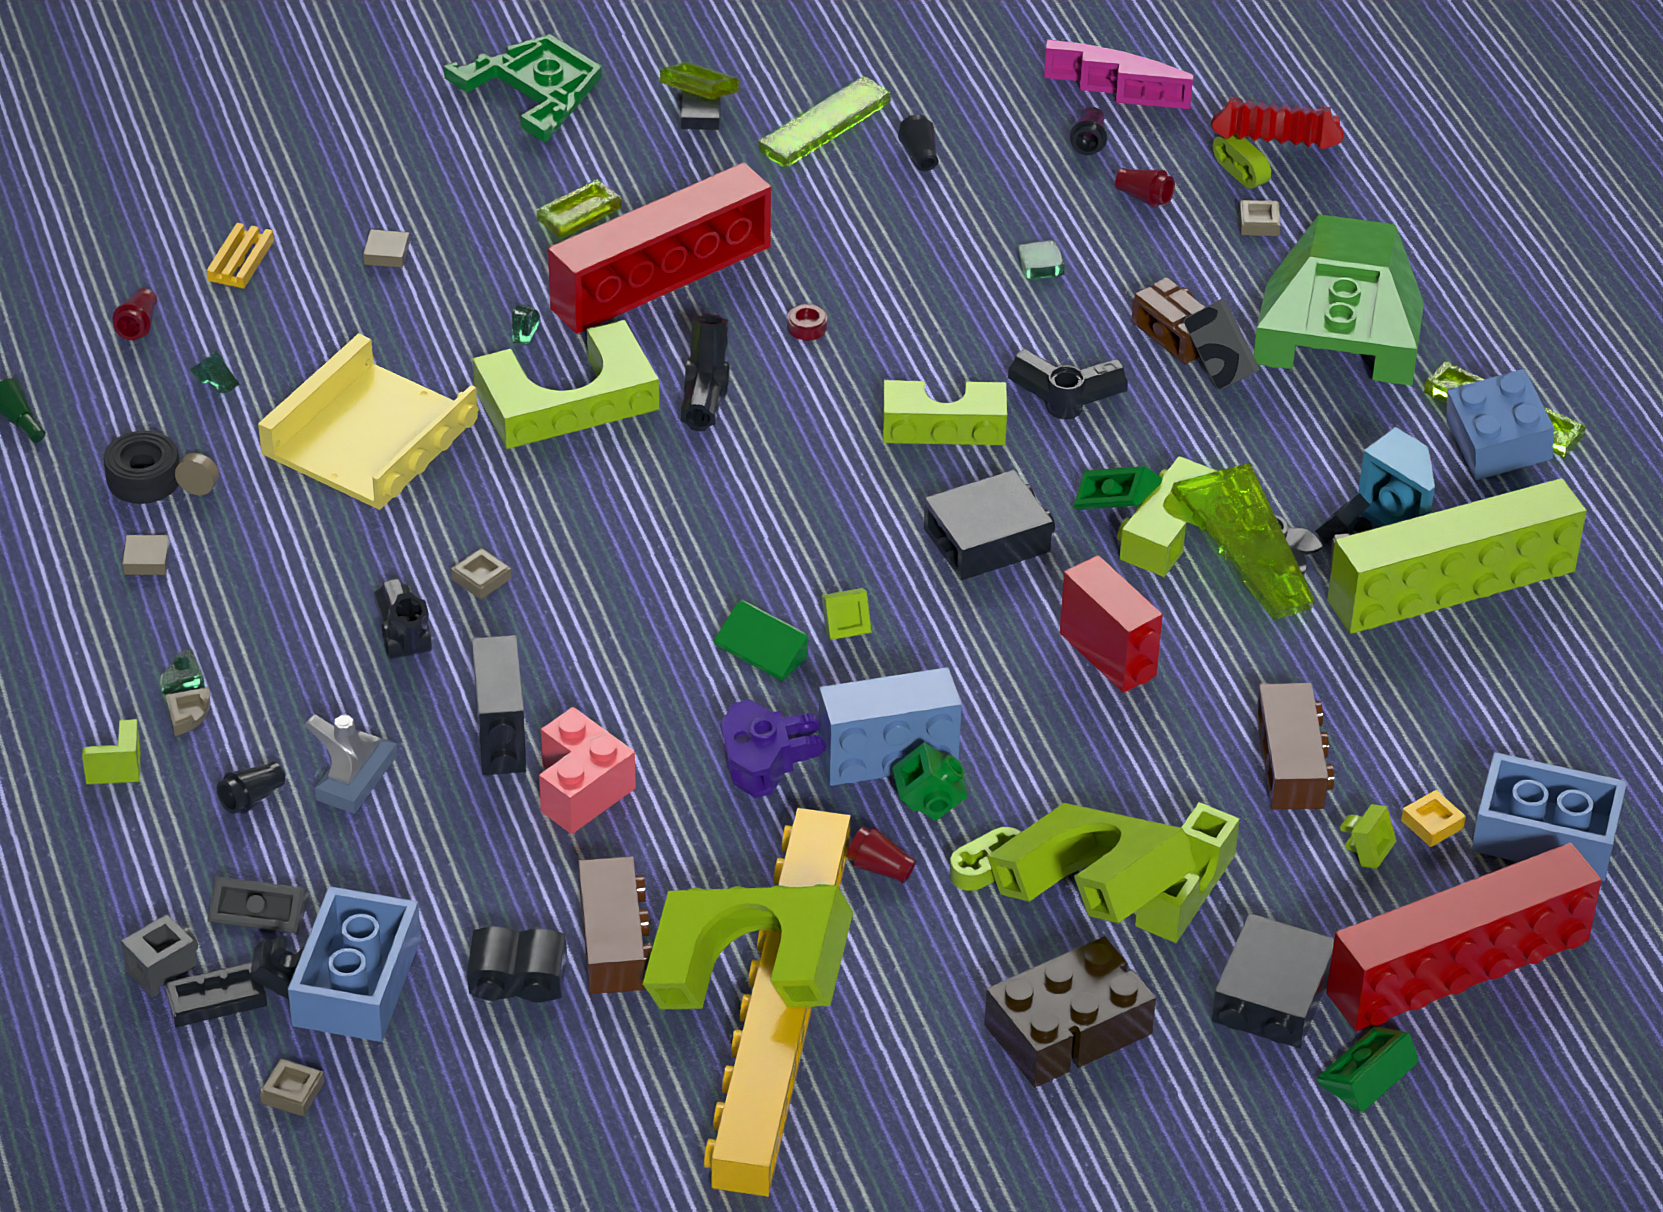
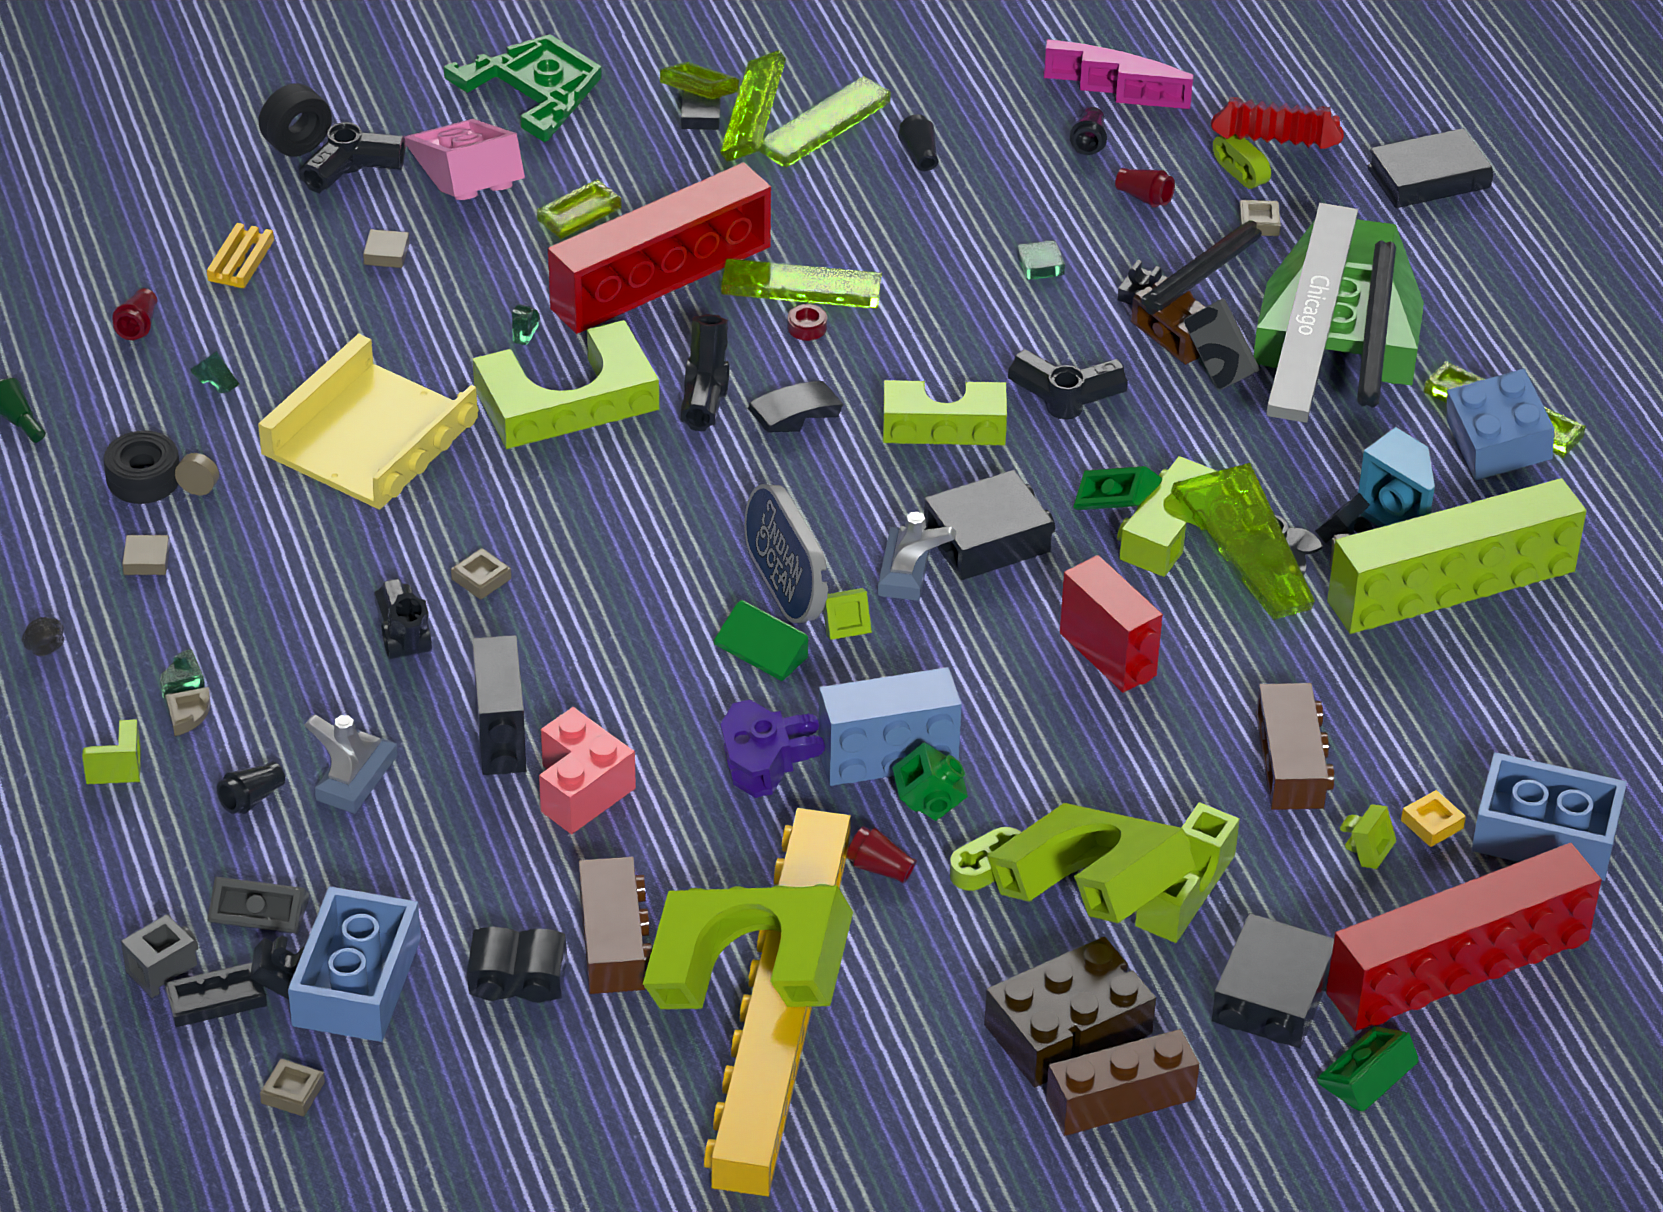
none -> clear smoke plate [21,617,65,656]
none -> black tyre [259,83,332,157]
none -> black piece [299,122,406,194]
none -> bright pink slope [404,119,525,200]
none -> clear neon green tile [720,50,786,162]
none -> clear neon green tile [721,259,882,308]
none -> tile [744,484,828,623]
none -> slope [748,381,843,433]
none -> piece [878,512,956,601]
none -> reddish brown brick [1046,1029,1200,1136]
none -> black tile [1117,260,1166,305]
none -> black axle [1141,220,1262,315]
none -> tile [1266,203,1358,423]
none -> black axle [1357,240,1396,408]
none -> piece [1368,128,1493,208]

